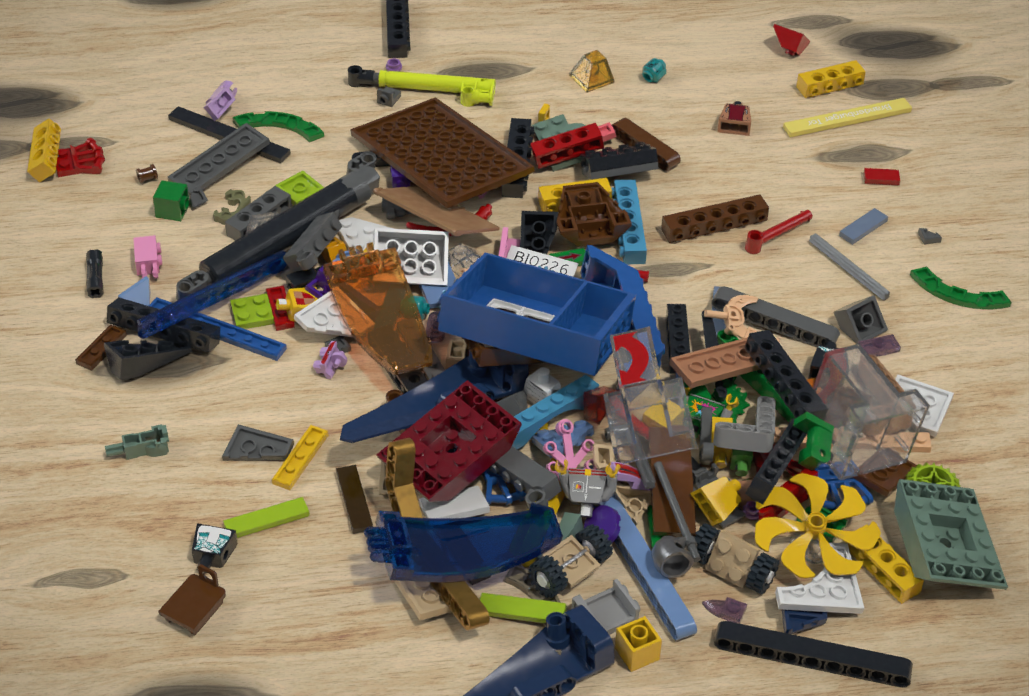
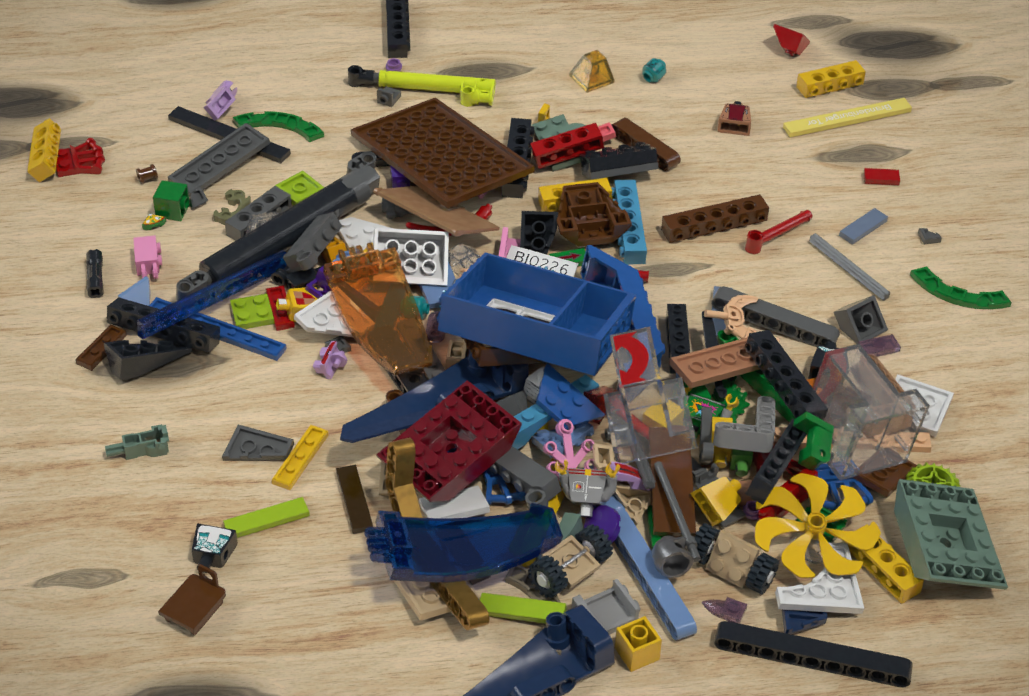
none -> tile [142,213,167,230]
none -> black bush [271,268,289,286]
none -> blue wing [535,363,605,429]

